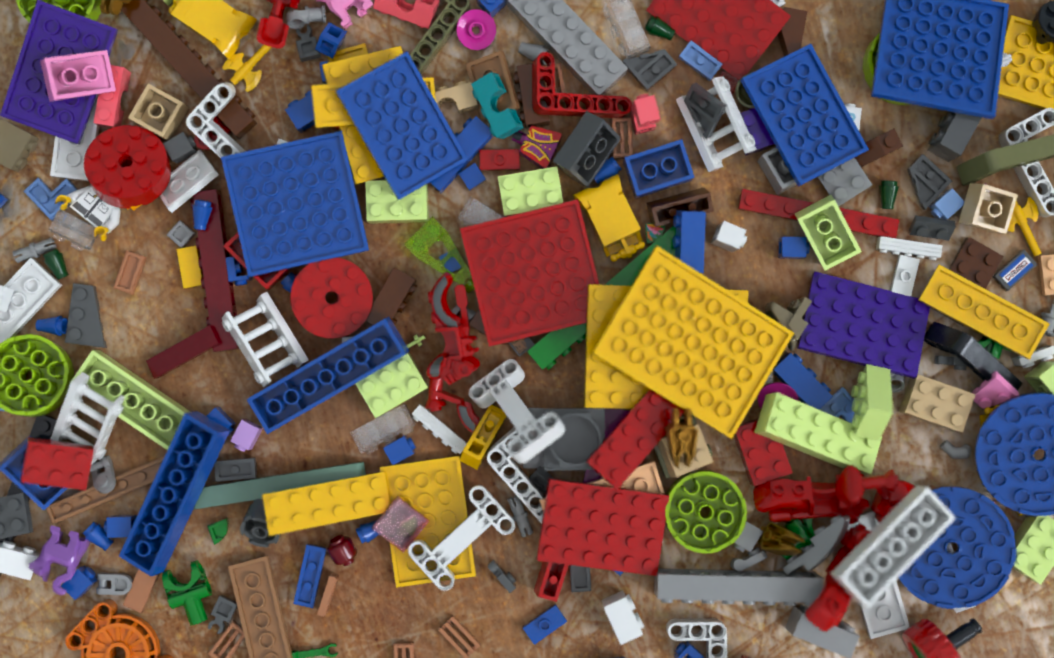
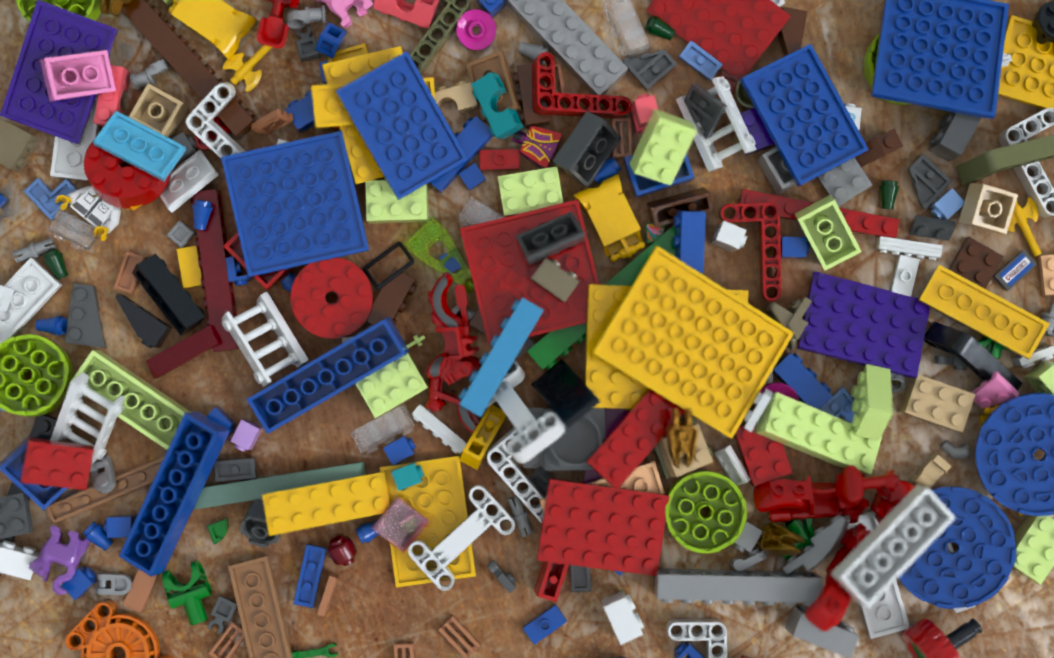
none -> medium azure tile [93,111,186,181]
none -> black slope [116,294,173,348]
none -> light grey connector [129,59,170,91]
none -> black brick [132,254,205,336]
none -> nougat tile [251,109,293,135]
none -> black piece [363,242,414,289]
none -> teal brick [392,462,425,491]
none -> dark azure brick [458,298,544,417]
none -> dark grey slope [516,211,585,265]
none -> dark tan brick [531,258,579,303]
none -> black tile [531,360,600,428]
none -> yellowish green brick [630,109,697,185]
none -> white plate [714,445,751,486]
none -> red beam [719,202,781,302]
none -> white plate [744,389,773,432]
none -> tan leg [911,453,952,489]

